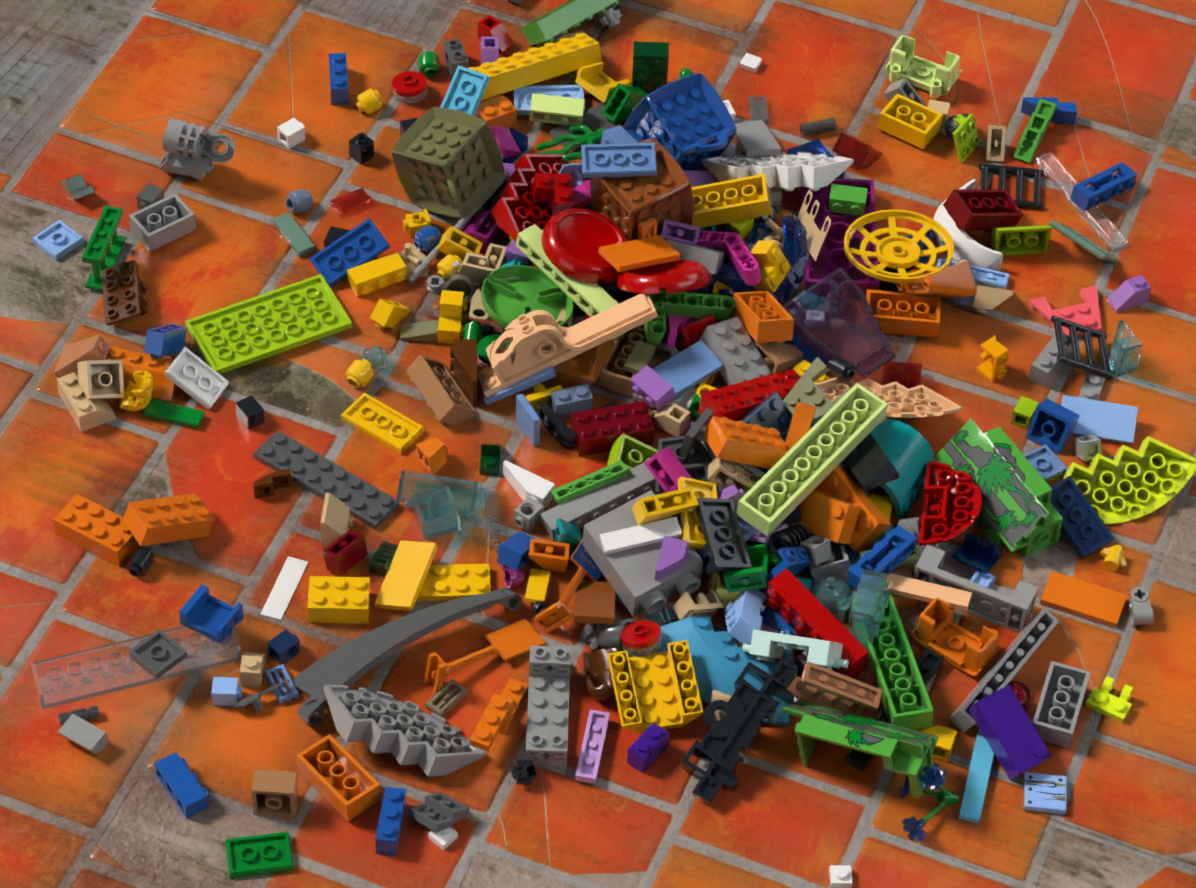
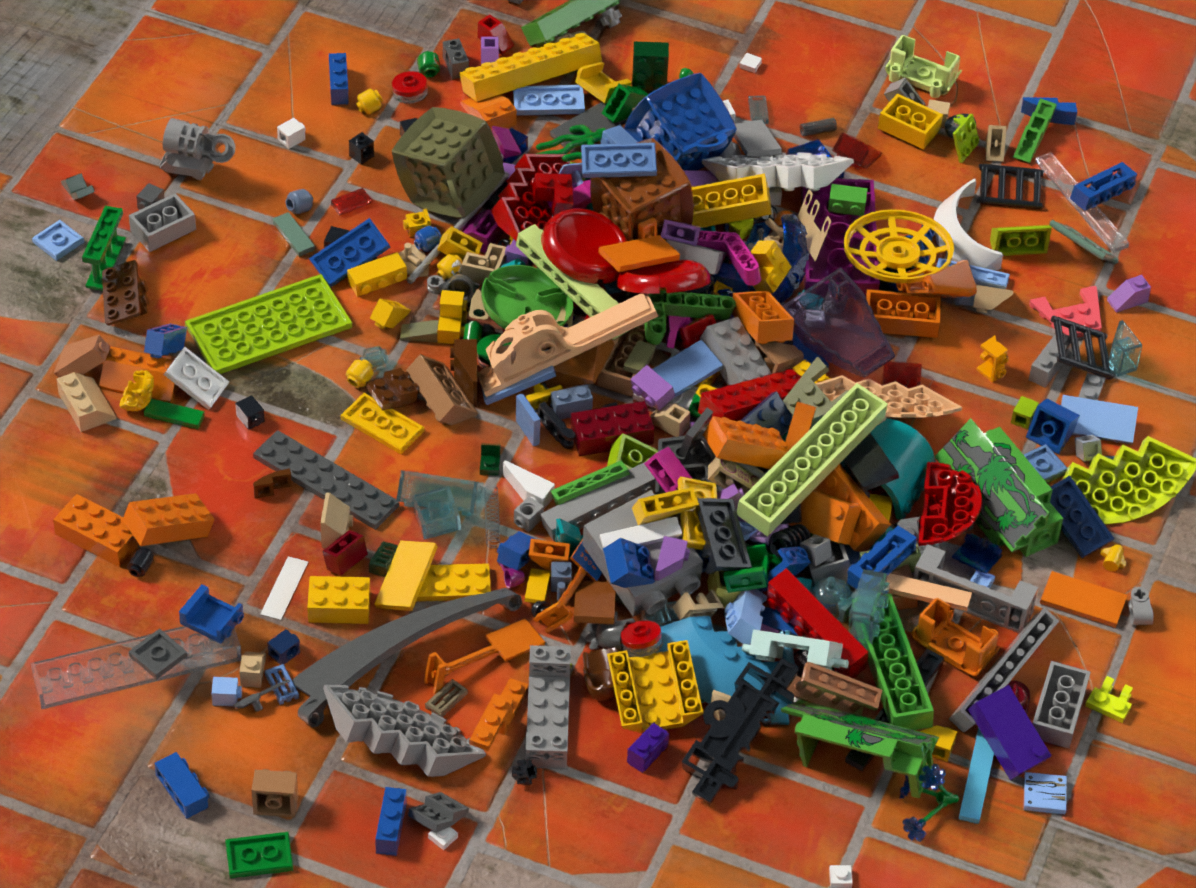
dark grey axle [58,706,99,725] -> none
light grey brick [58,714,109,754] -> none
tan slope [77,359,124,399] -> none
orange brick [296,734,382,821] -> none
orange slope [416,438,448,474] -> none
medium azure tile [440,65,491,116] -> none
yellowish green brick [529,93,585,126] -> none
lavender plate [575,709,610,784] -> none
black brick [827,358,856,382] -> none
dark red brick [943,189,1023,231] -> none
none -> reddish brown plate [366,368,419,411]
none -> sand blue brick [551,562,571,601]
none -> blue slope [603,538,655,588]

